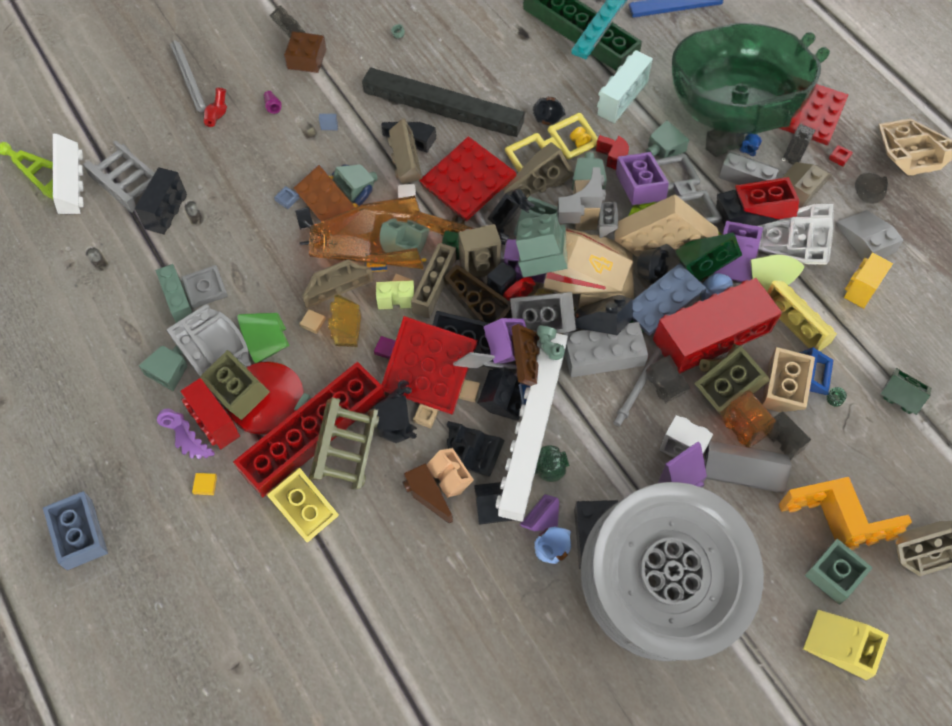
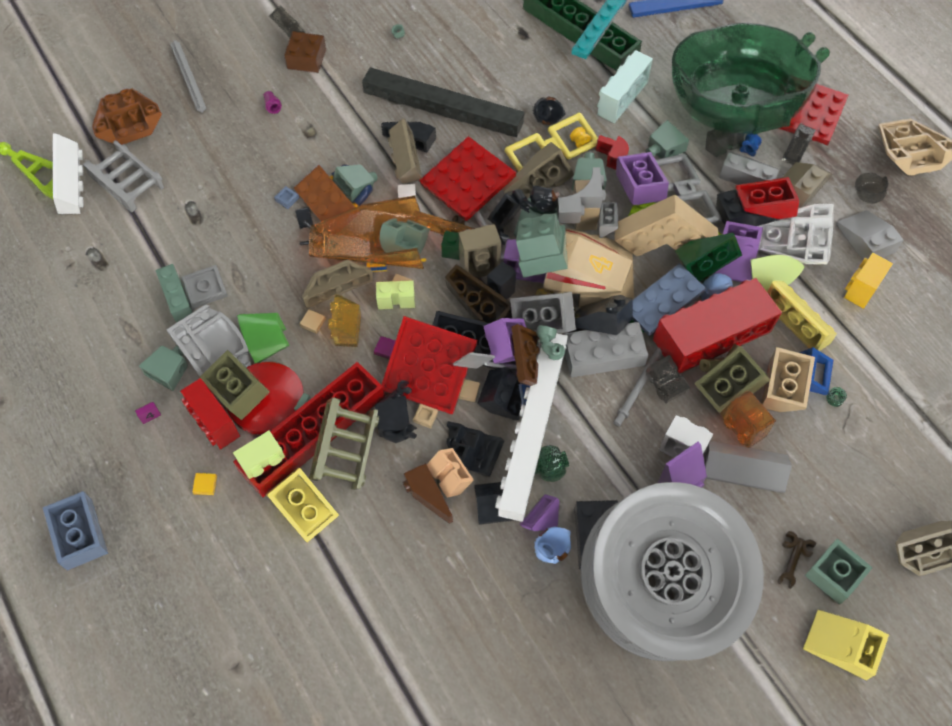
black brick [135,167,187,235] -> none
medium lavender plant [157,409,215,459] -> none
red arm [204,87,228,127] -> none
sand blue tile [319,114,338,130] -> none
dark tan brick [411,243,456,318] -> none
red tile [503,277,536,302] -> none
black cone [637,247,669,284] -> none
clear smoke brick [763,410,811,460] -> none
light orange bracket [779,477,912,550] -> none
red tile [828,145,853,167] -> none
dark green slope [881,368,932,415] -> none
none -> dark orange wedge [92,88,162,145]
none -> magenta tile [135,402,161,424]
none -> yellowish green brick [233,431,285,479]
none -> black hair [530,186,560,212]
none -> dark brown bar [778,531,816,589]

